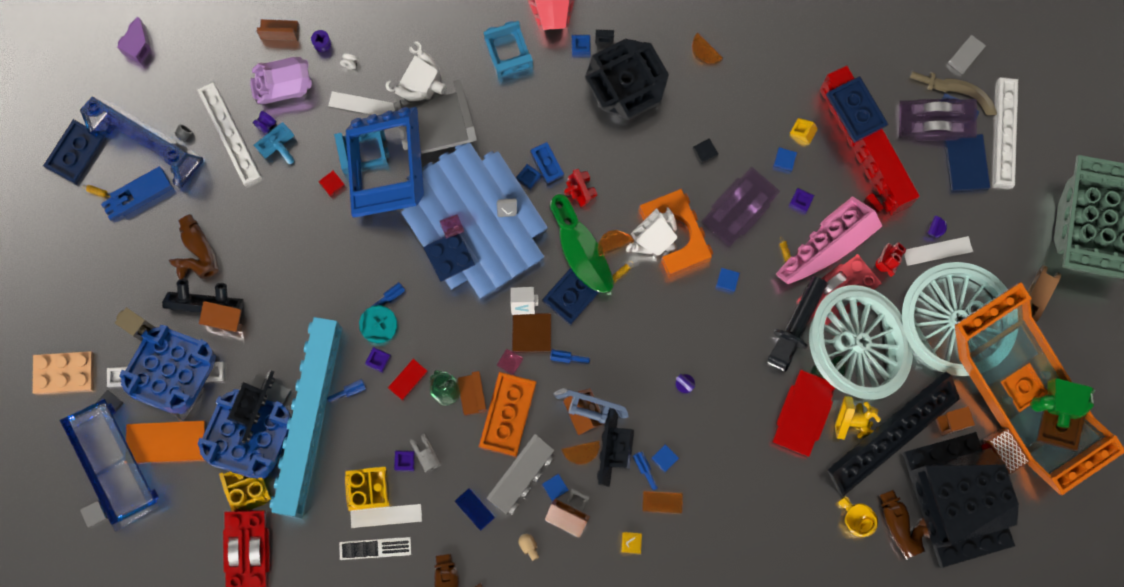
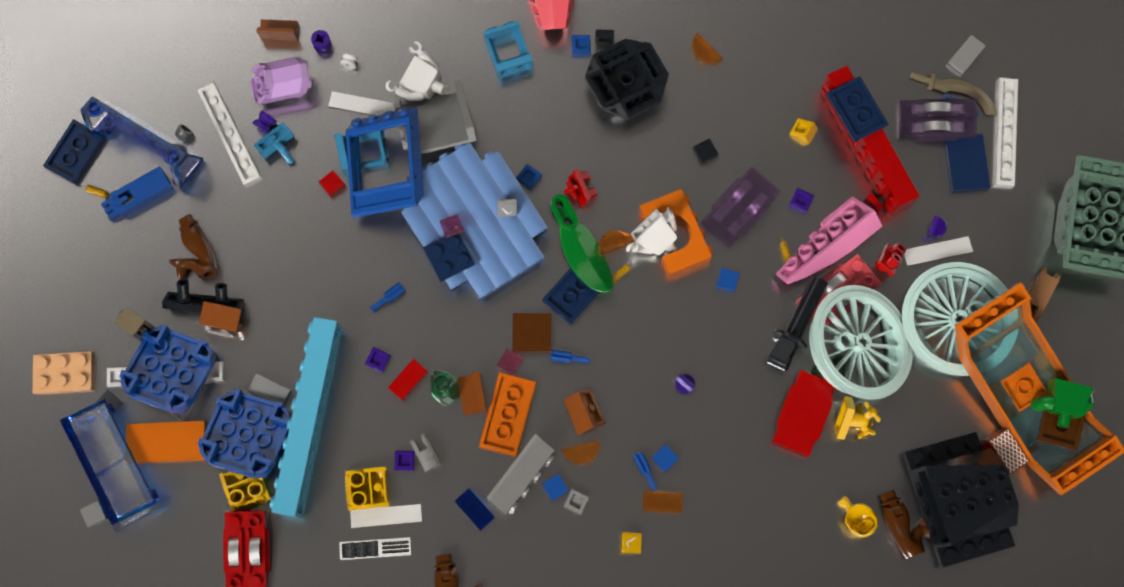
medium lavender slope [117,17,151,64] -> none
black bracket [227,370,275,446] -> none
blue axle [327,379,366,402] -> none
teal tile [359,305,397,343] -> none
white brick [511,287,538,315] -> none
tan cylinder [519,533,539,561] -> none
blue plate [530,142,564,184] -> none
panel [545,499,590,537] -> none
sand blue piece [553,388,629,424] -> none
black bracket [597,408,634,487] -> none
blue tile [774,147,797,171] -> none
black plate [827,372,960,496] -> none
dark orange panel [937,406,975,436] -> none

